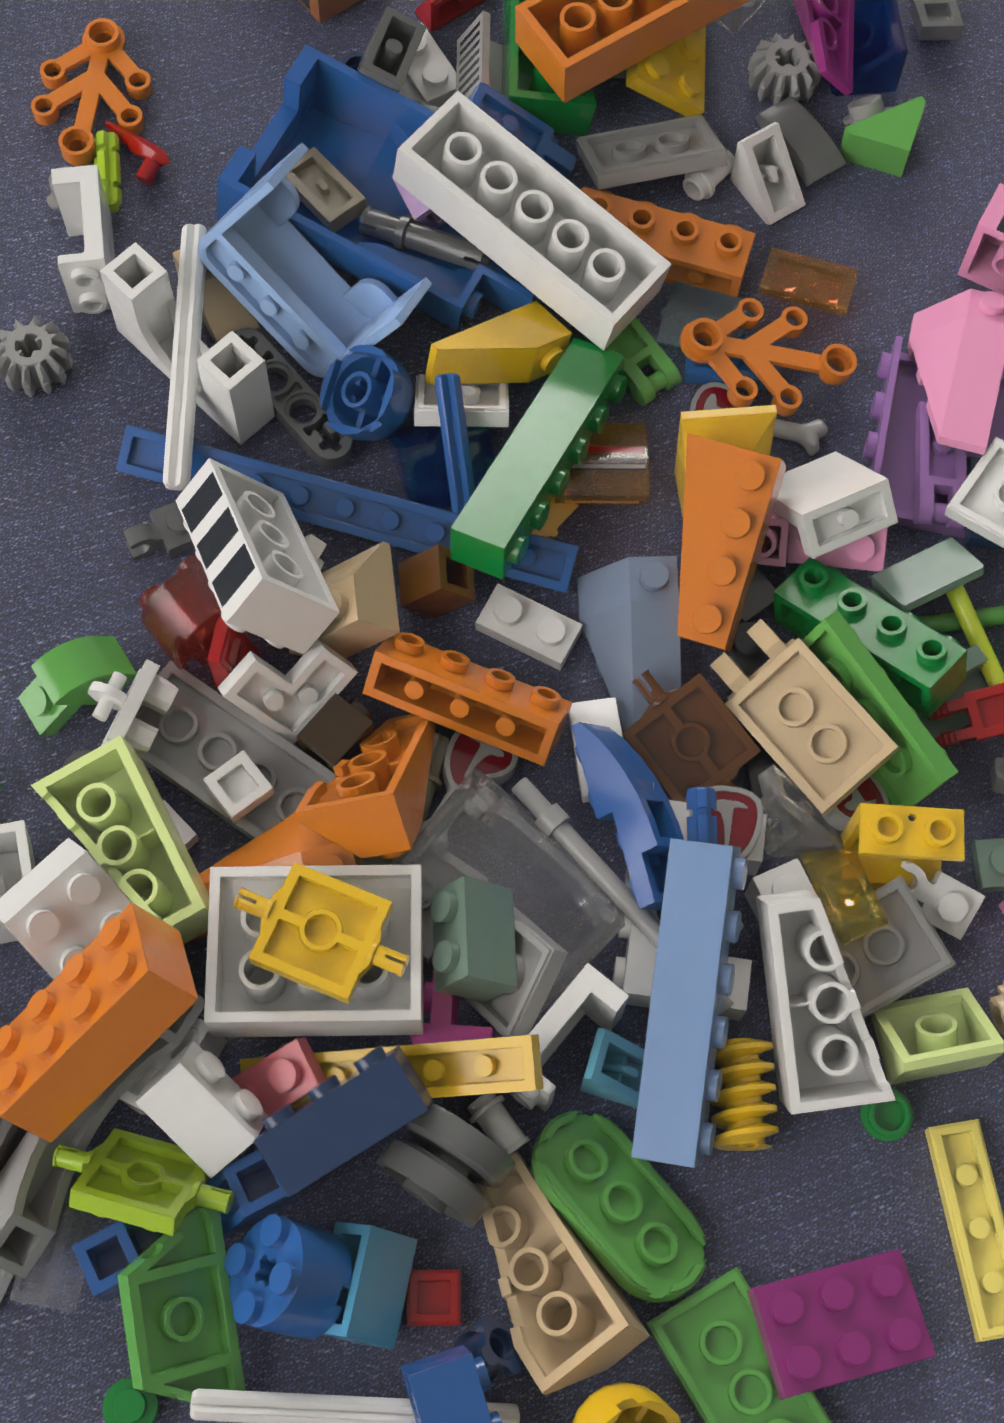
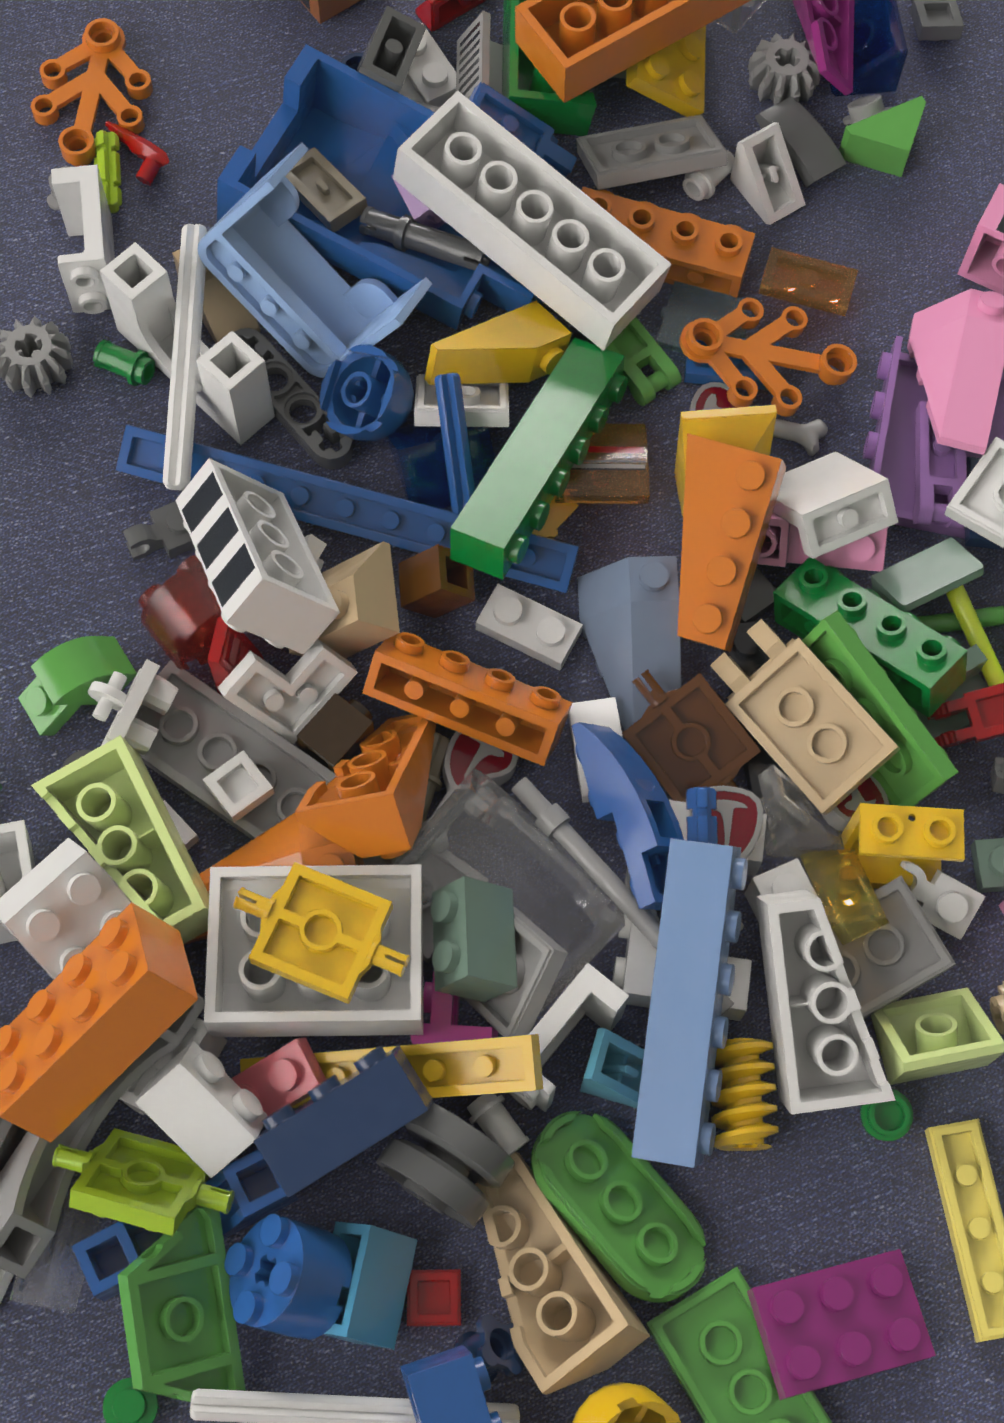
none -> green pin [93,339,156,386]

